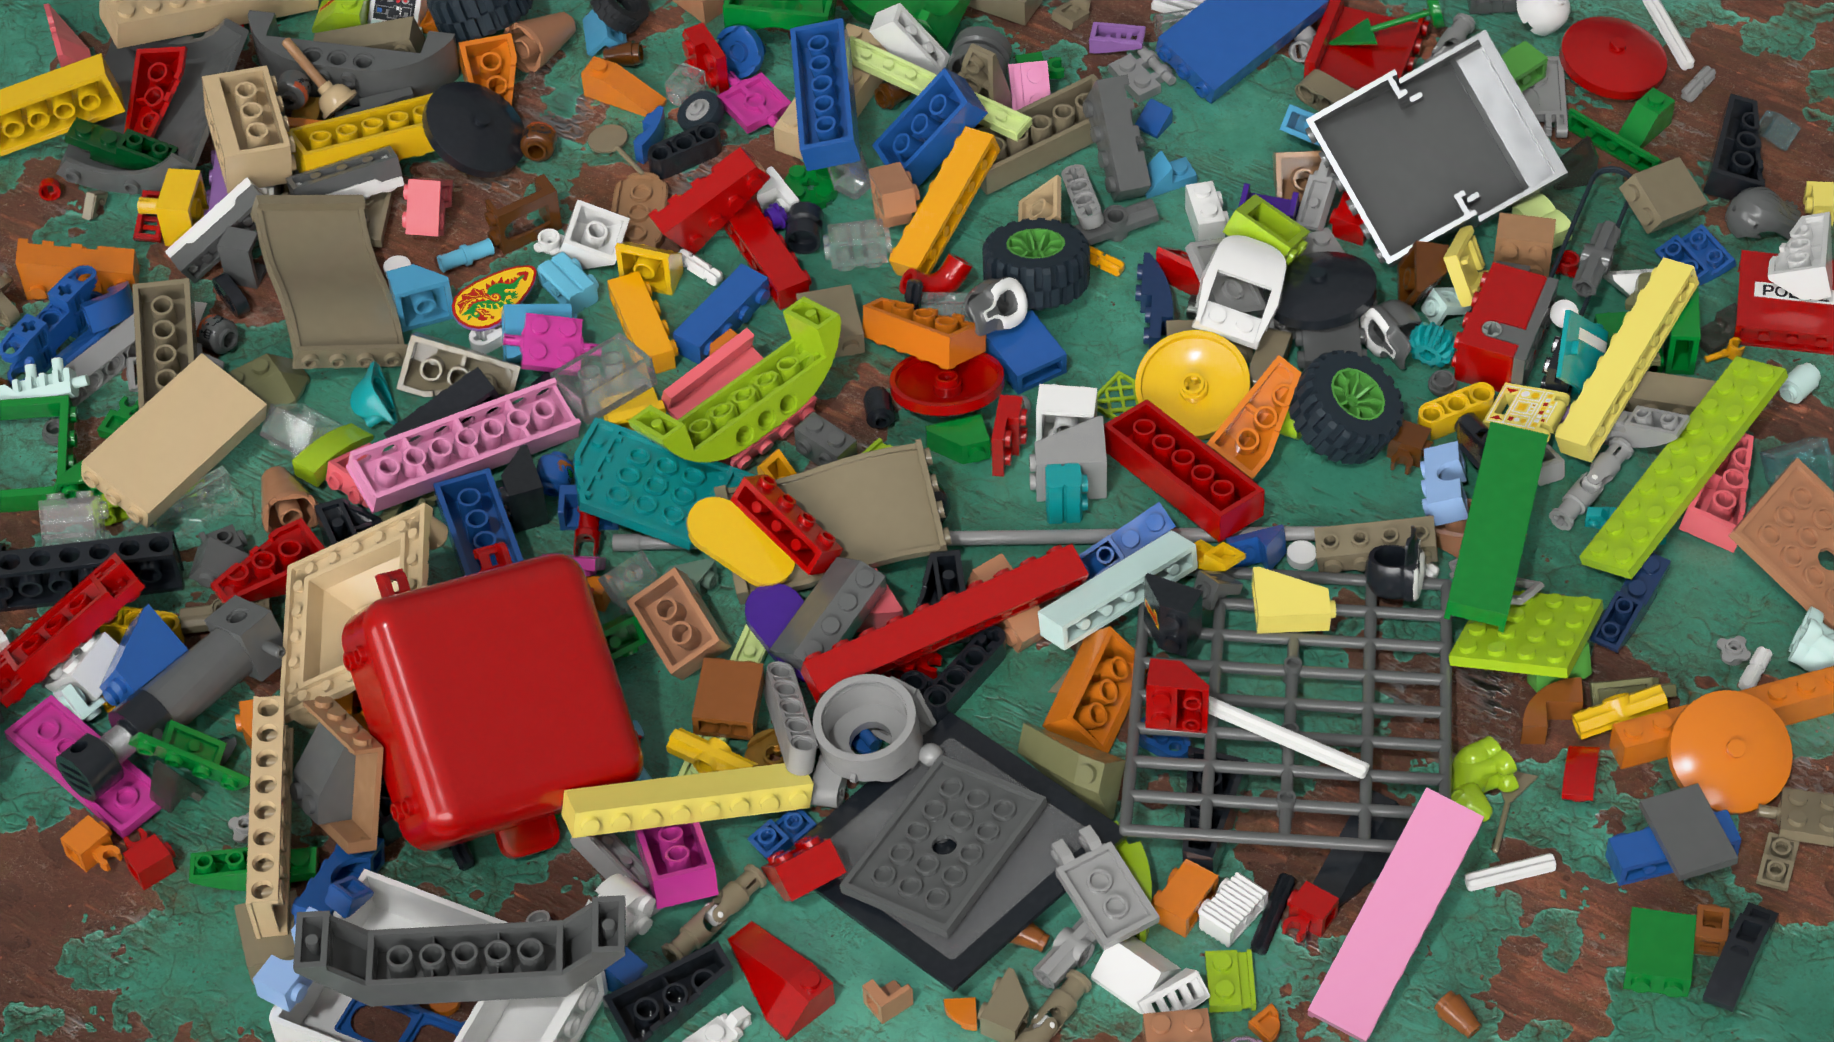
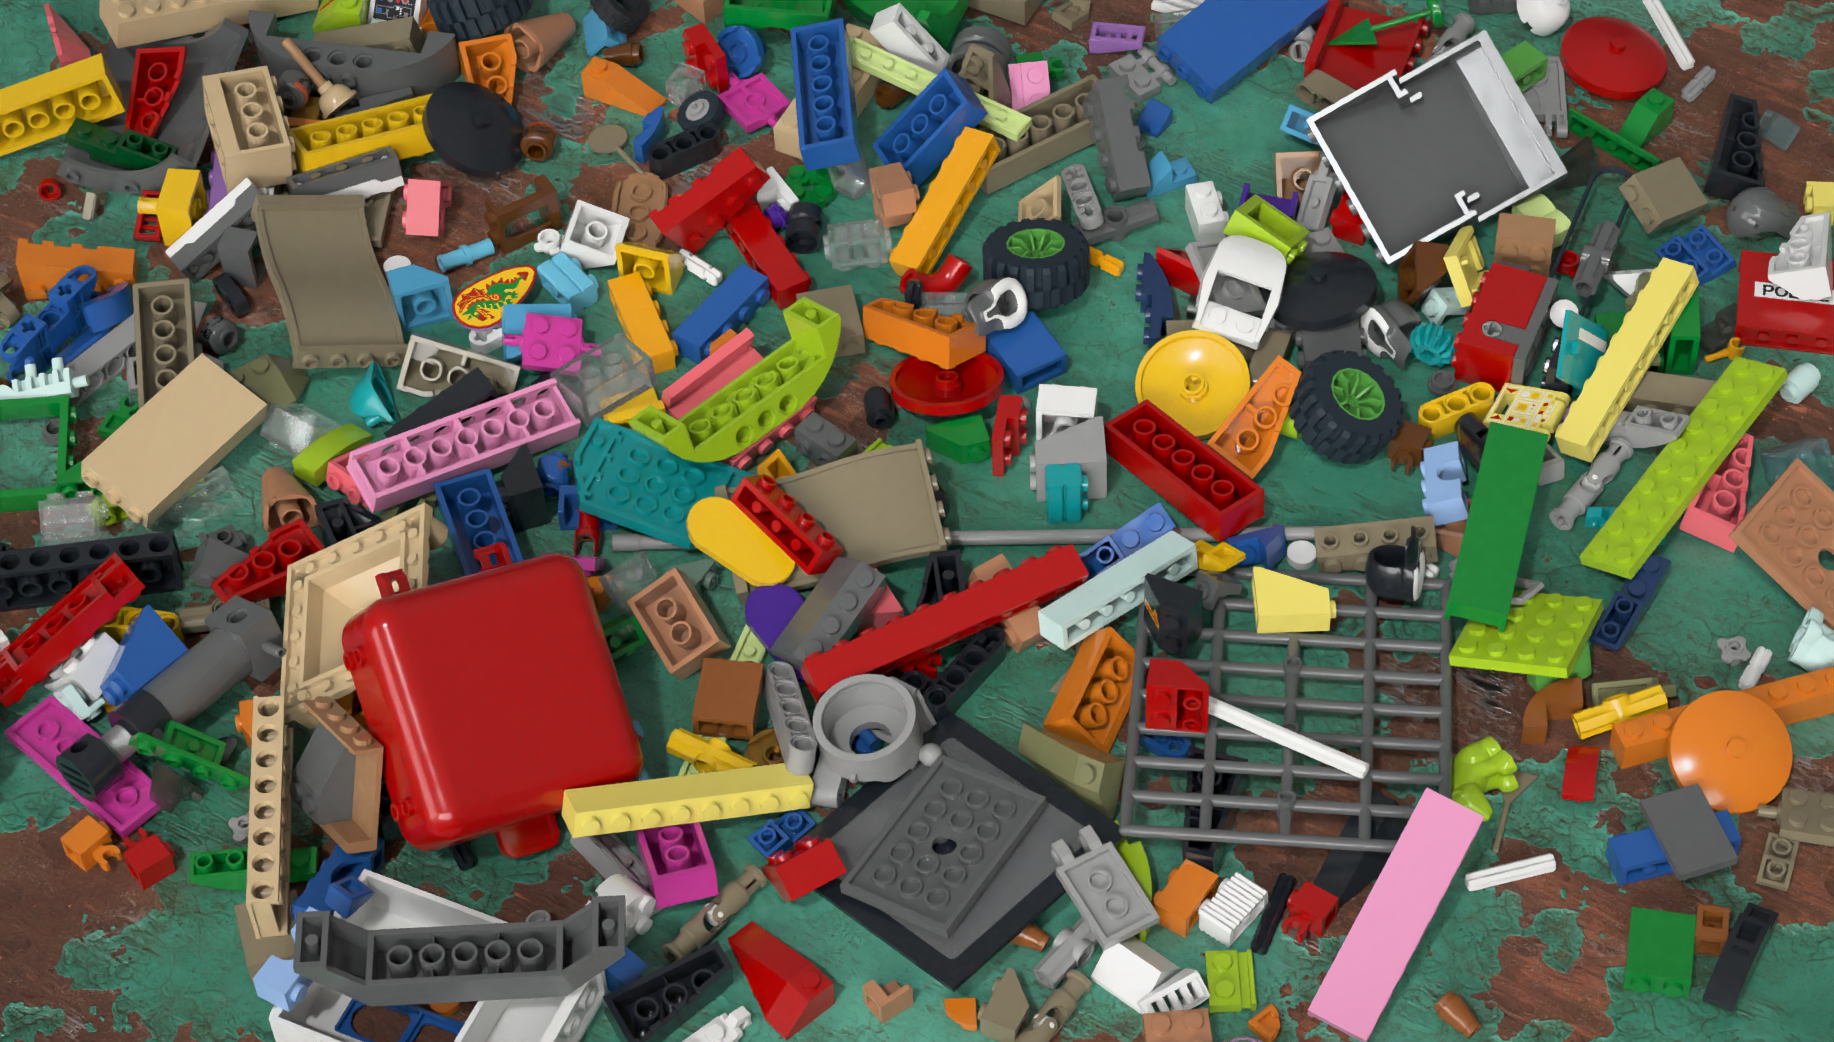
lime window [1097,371,1138,419] -> none

